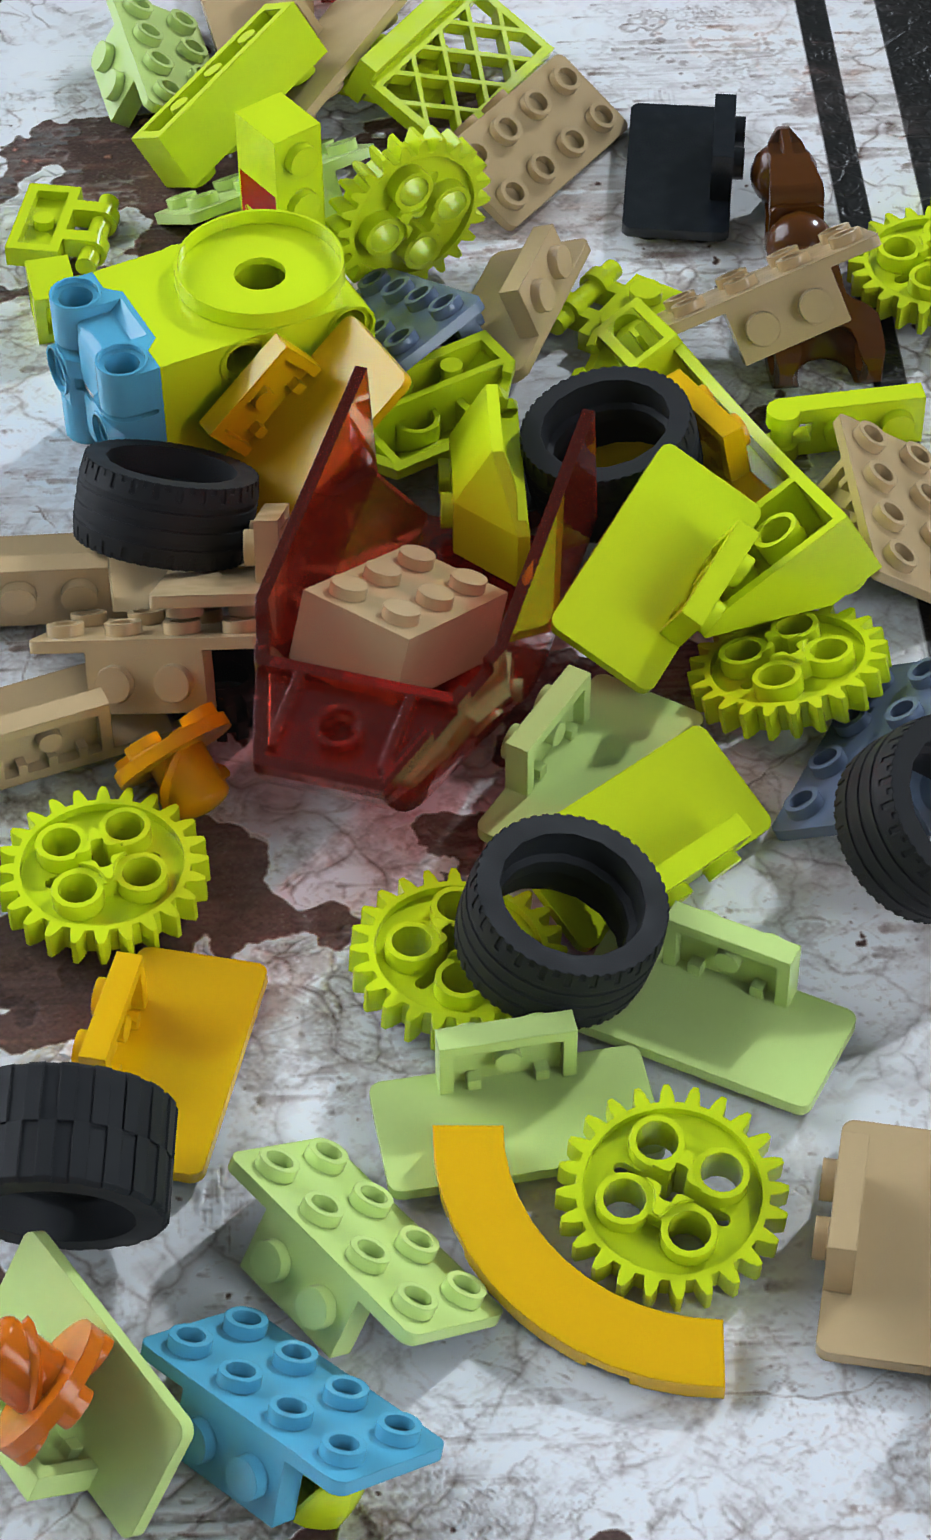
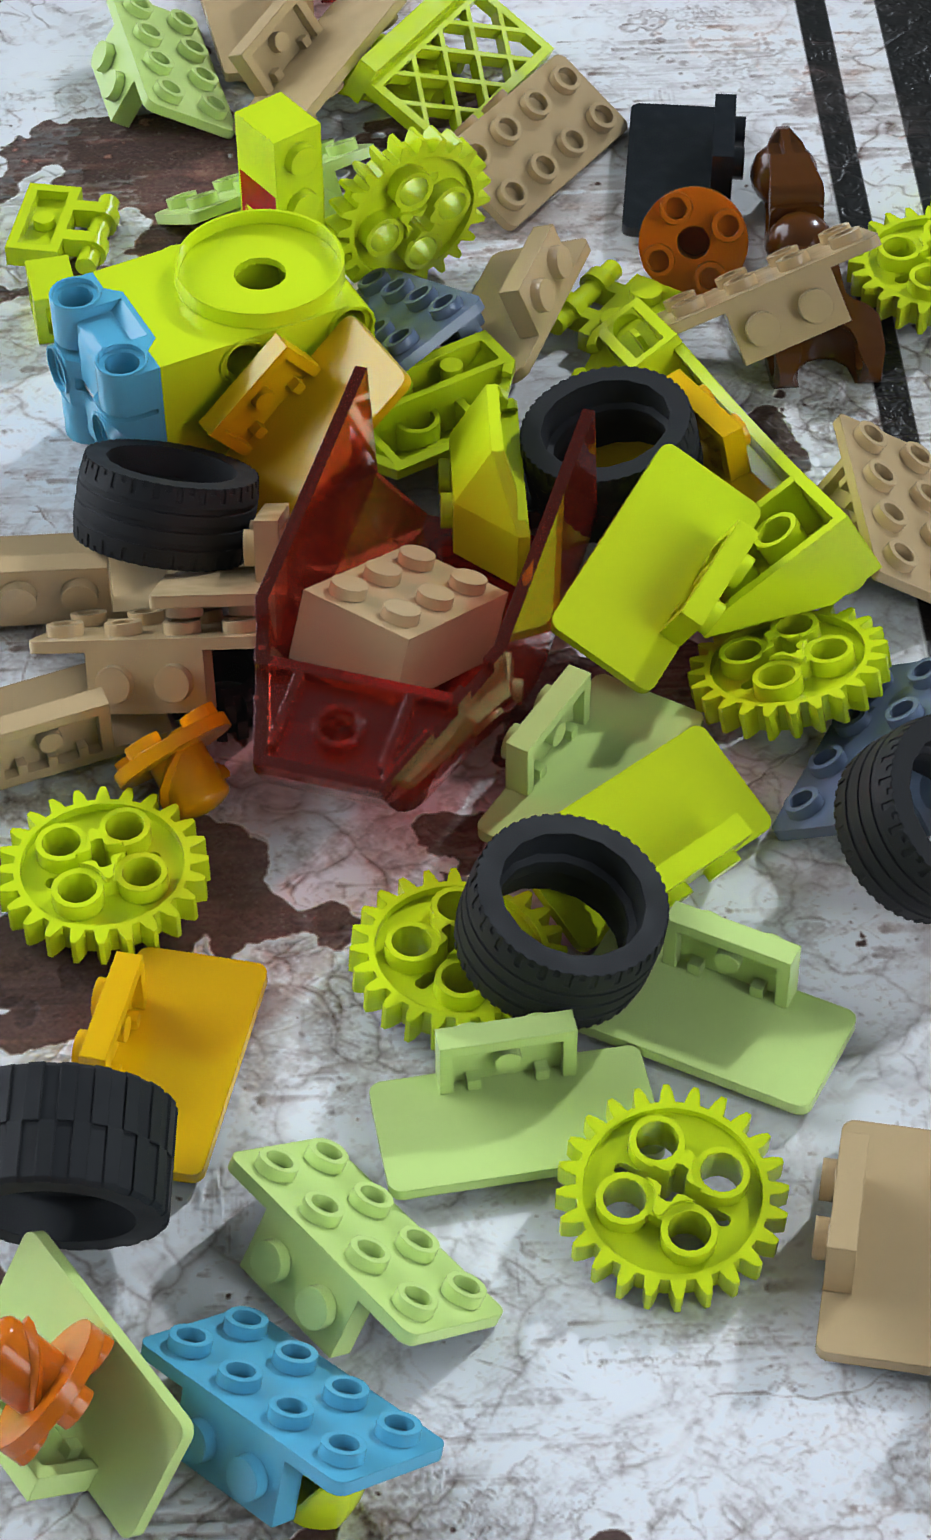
neon yellow brick [131,1,328,189] -> none
yellow tile [432,1125,725,1399] -> none
neon yellow plate [766,382,926,462] -> none
none -> orange plate [639,186,748,295]

